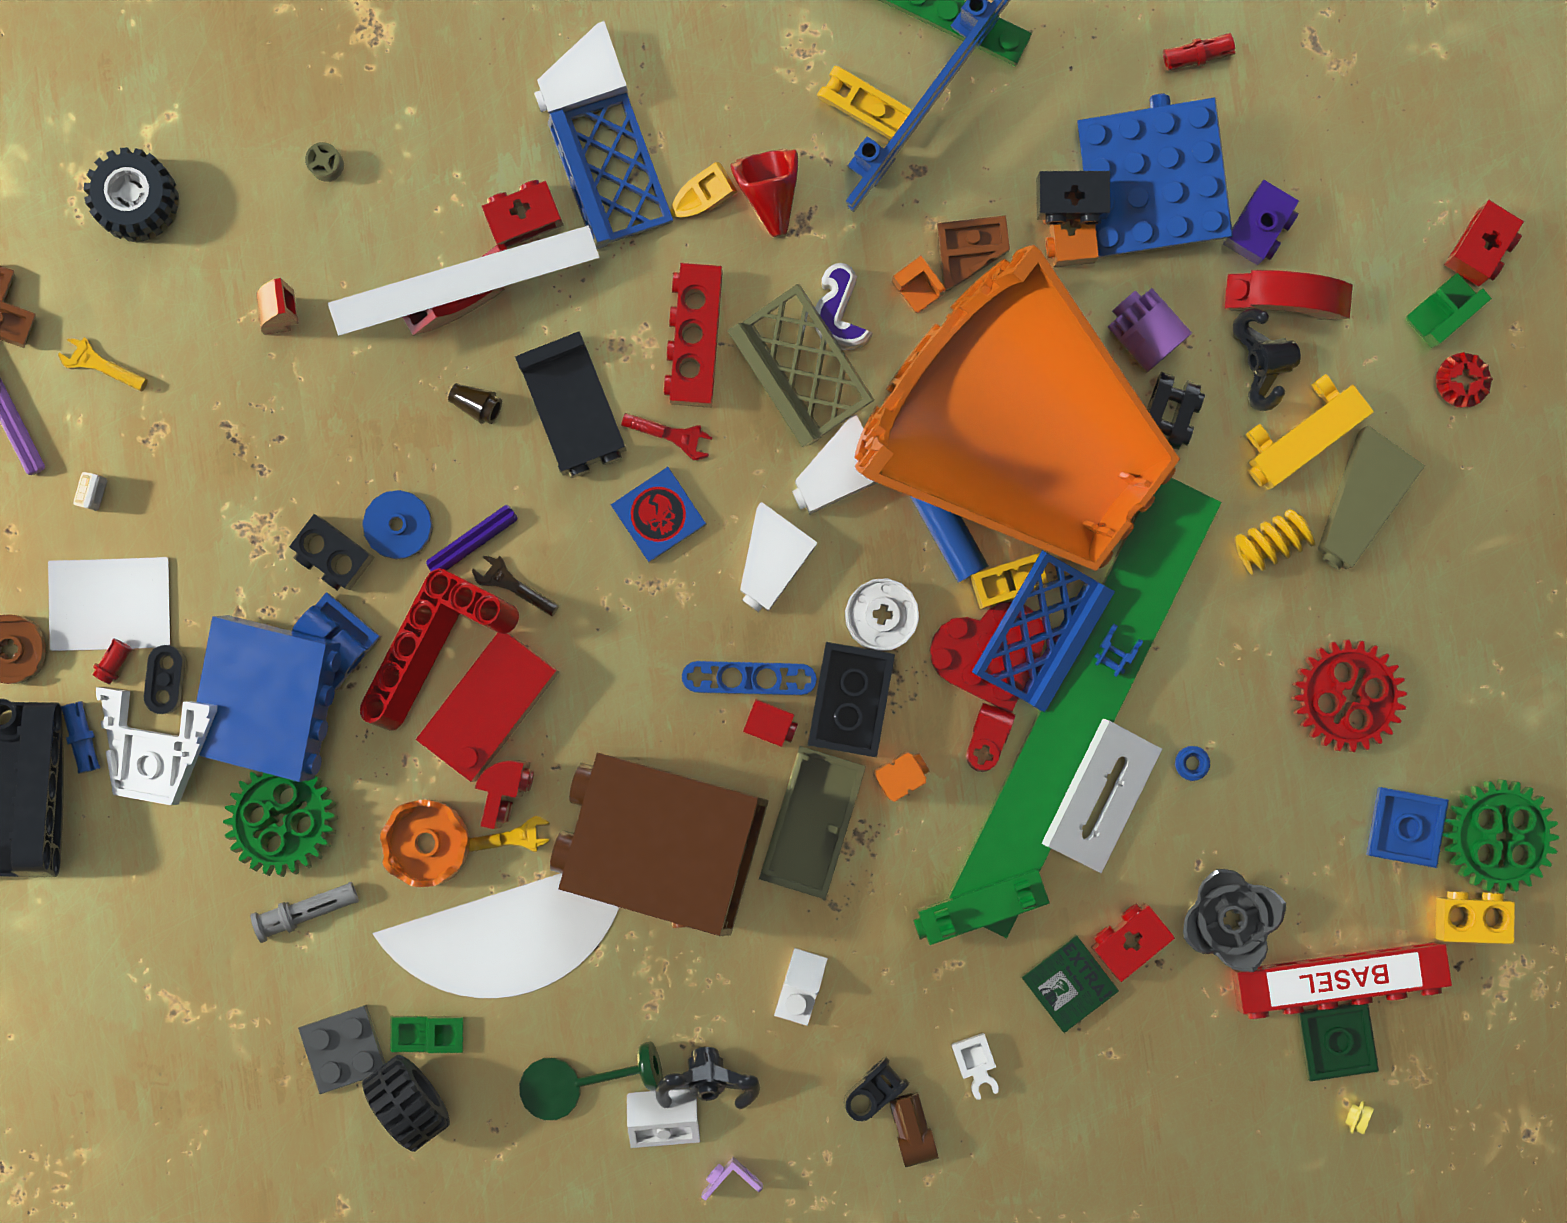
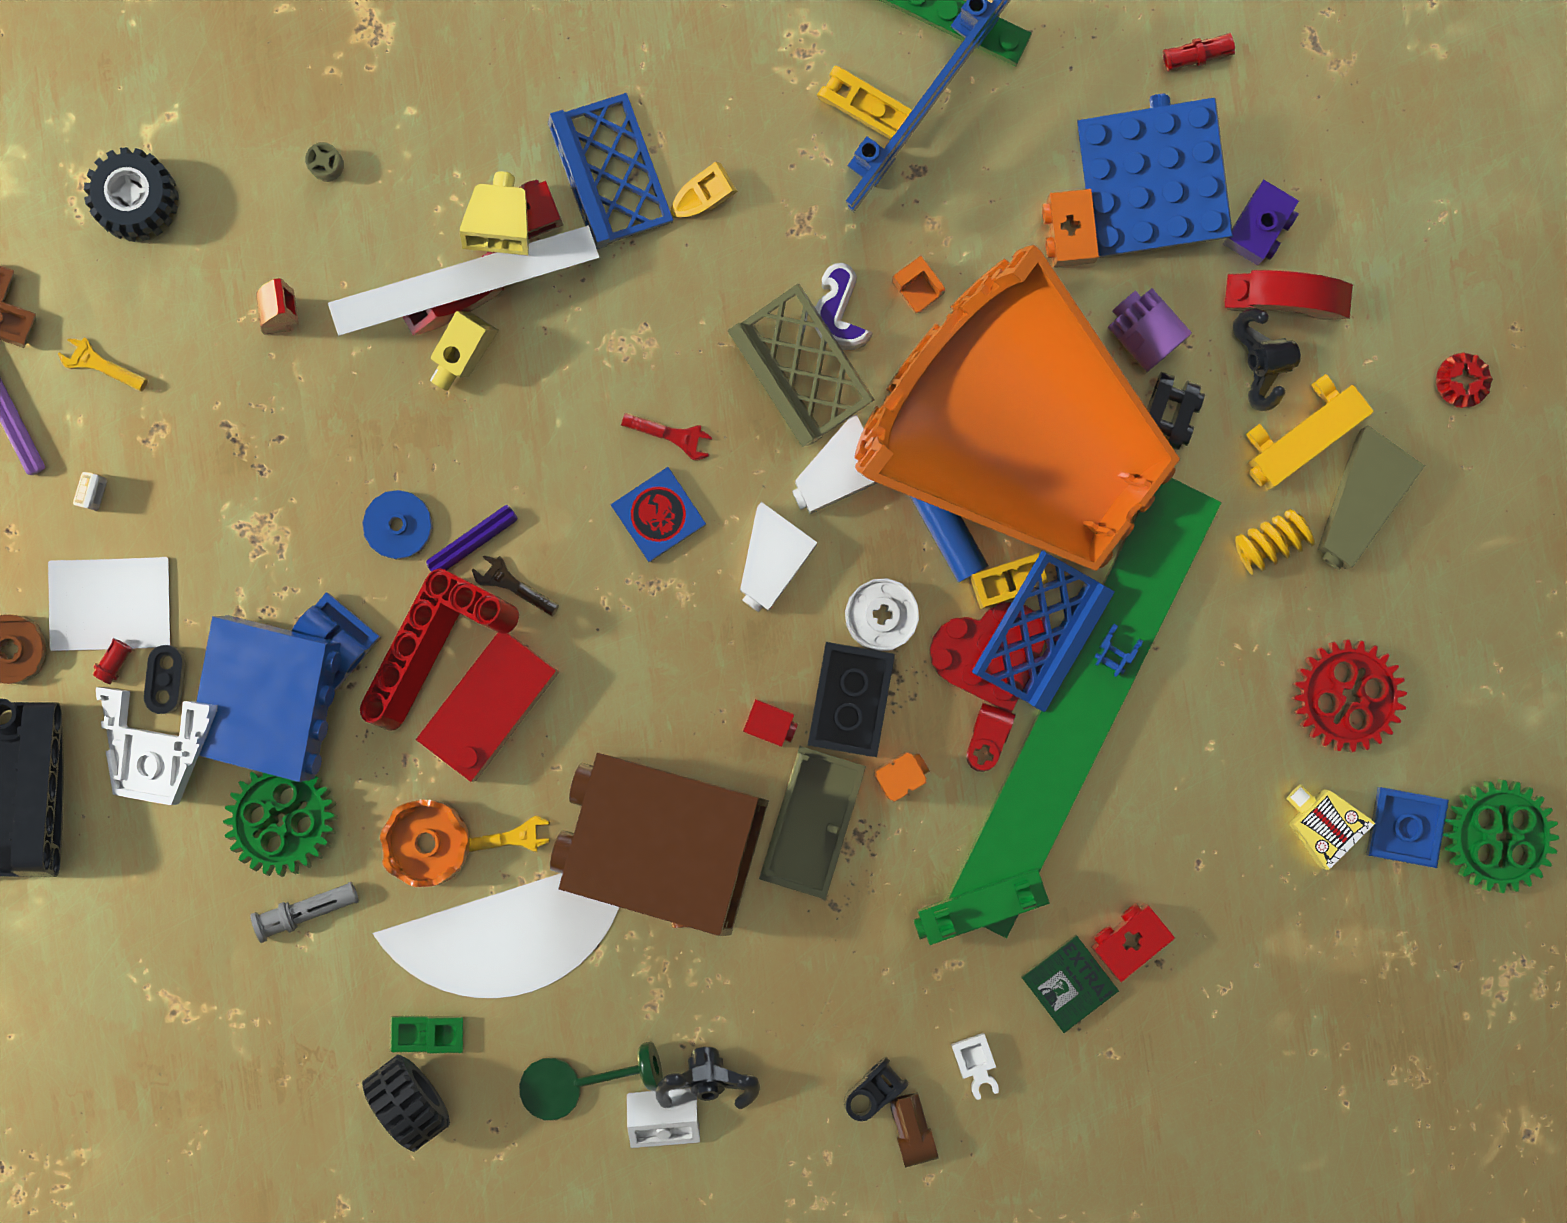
blue pin [61,701,100,774] -> none
black brick [289,514,375,591] -> none
dark grey plate [298,1004,386,1094] -> none
dark brown cone [448,383,502,424] -> none
red brick [475,760,534,829] -> none
black panel [515,331,627,478] -> none
white slope [534,21,629,116] -> none
red brick [664,263,723,408] -> none
blue beam [682,661,817,695] -> none
lavender bracket [701,1157,763,1201] -> none
red hat [730,149,798,237] -> none
white slope [774,948,828,1026] -> none
dark orange wing [937,215,1010,291] -> none
black brick [1036,171,1110,225] -> none
white piece [1041,719,1162,873] -> none
blue plate [1175,746,1210,781] -> none
dark grey brick [1183,869,1286,972] -> none
brick [1232,941,1452,1019] -> none
dark green tile [1297,1003,1379,1082] -> none
light yellow plate [1346,1101,1374,1135] -> none
green panel [1406,274,1492,348] -> none
yellow brick [1435,891,1515,944] -> none
red brick [1444,200,1524,287] -> none
none -> light yellow torso [430,311,499,391]
none -> light yellow torso [460,171,529,255]
none -> torso [1286,784,1375,870]

